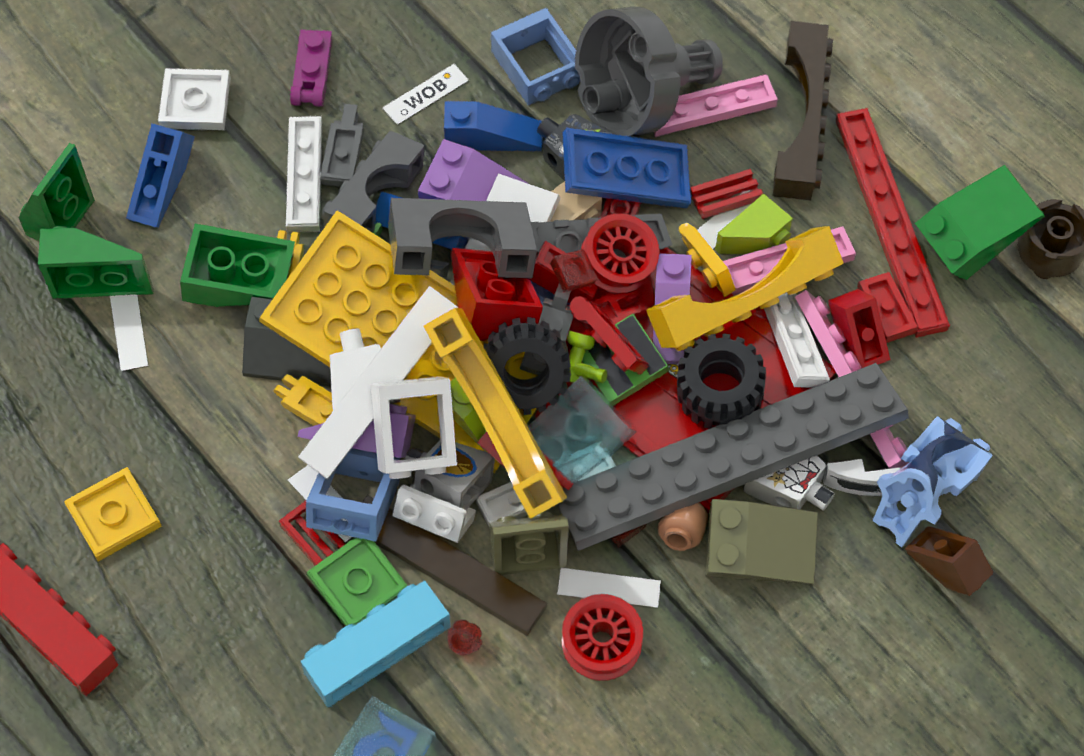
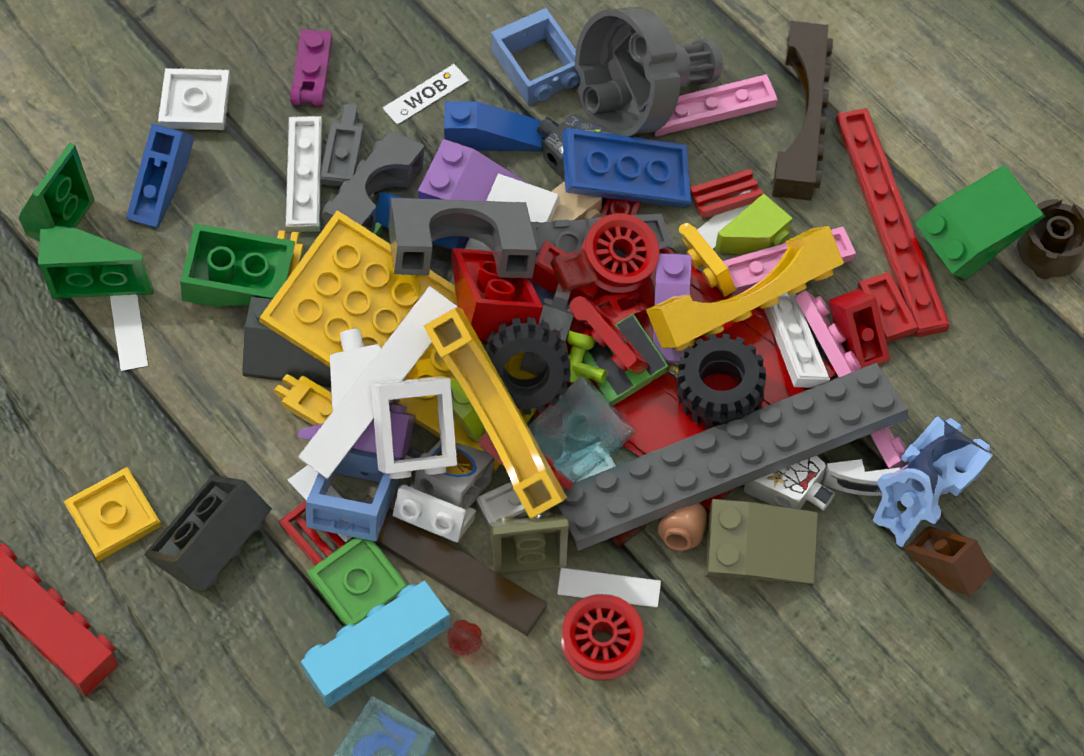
none -> pearl dark grey slope [144,475,272,591]

